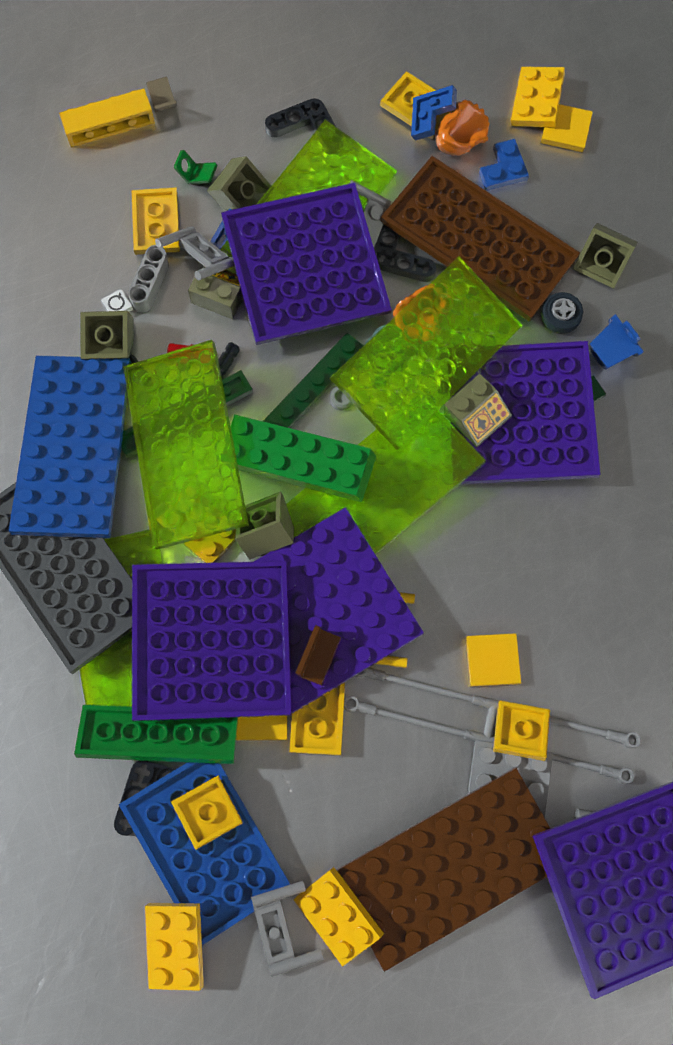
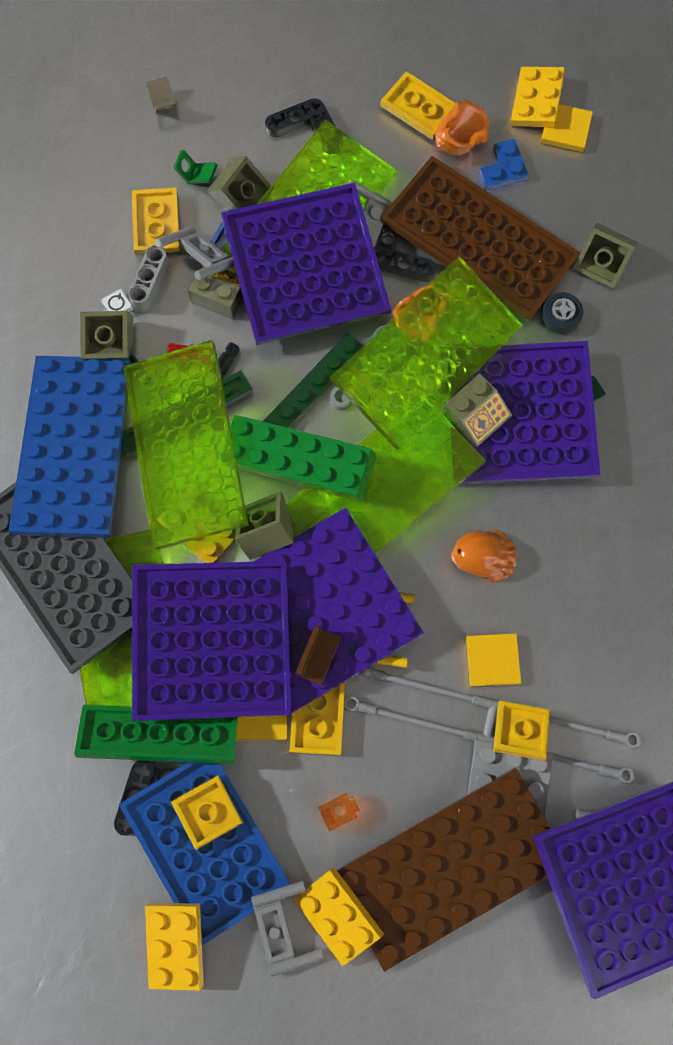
yellow brick [59,88,155,148] -> none
blue plate [411,85,457,141] -> none
blue container [588,314,644,369] -> none
none -> clear orange brick [318,793,360,832]
none -> orange piece [451,530,517,582]

